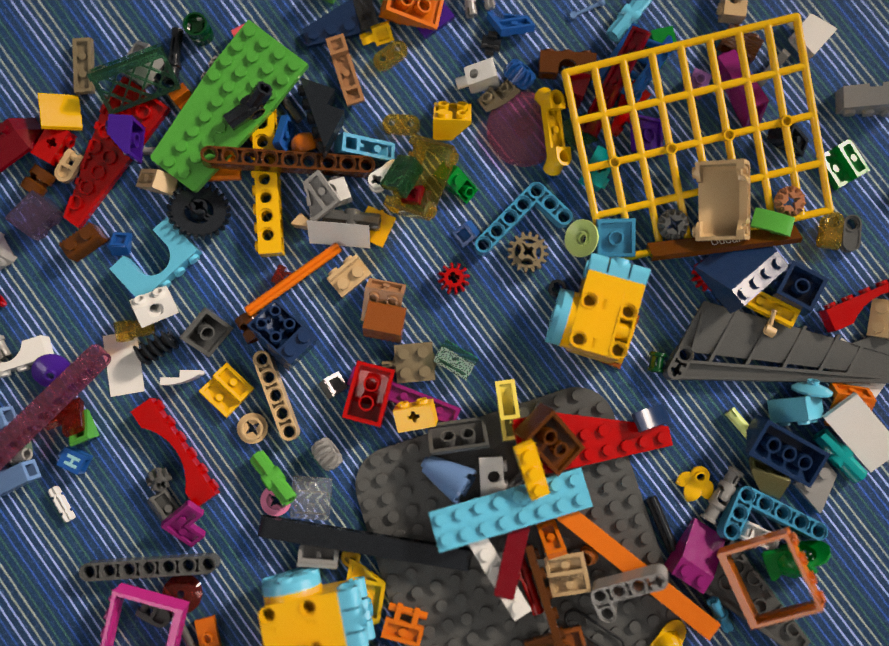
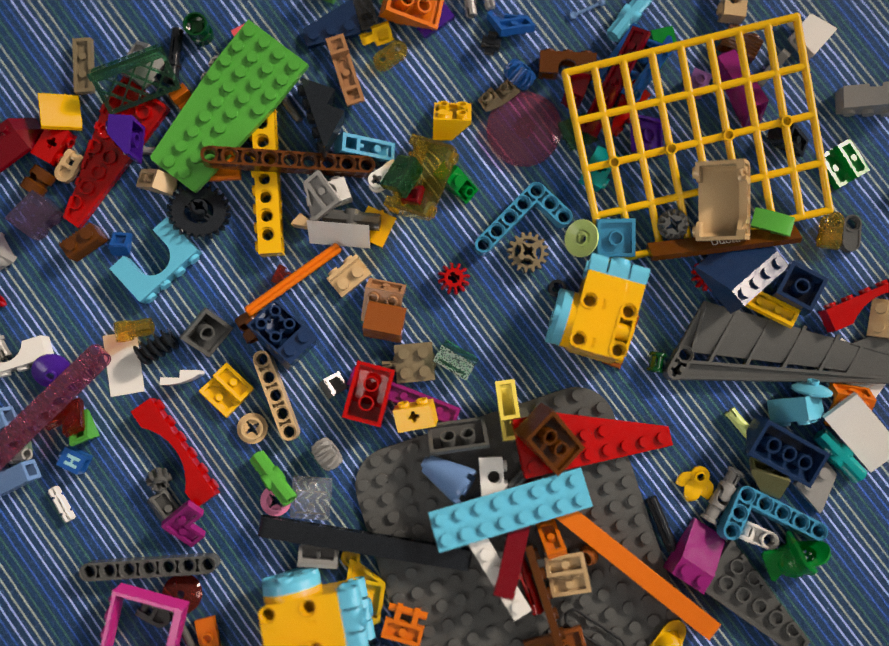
white brick [129,286,179,328] -> none
black piece [223,81,273,130] -> none
blue plate [272,114,296,151] -> none
orange hair [290,132,317,152] -> none
clear yellow plate [383,114,420,135] -> none
blue slope [452,220,481,248] -> none
white torso [455,58,500,93] -> none
yellow plate [513,439,550,501] -> none
yellow plate [534,87,572,176] -> none
light grey beam [591,564,668,623] -> none
dark blue slope [631,404,671,433] -> none
dark azure axle [707,596,734,633] -> none
orange window [716,527,826,630] -> none
tan hand [763,309,777,338] -> none
nougat gear [774,186,806,217] -> none

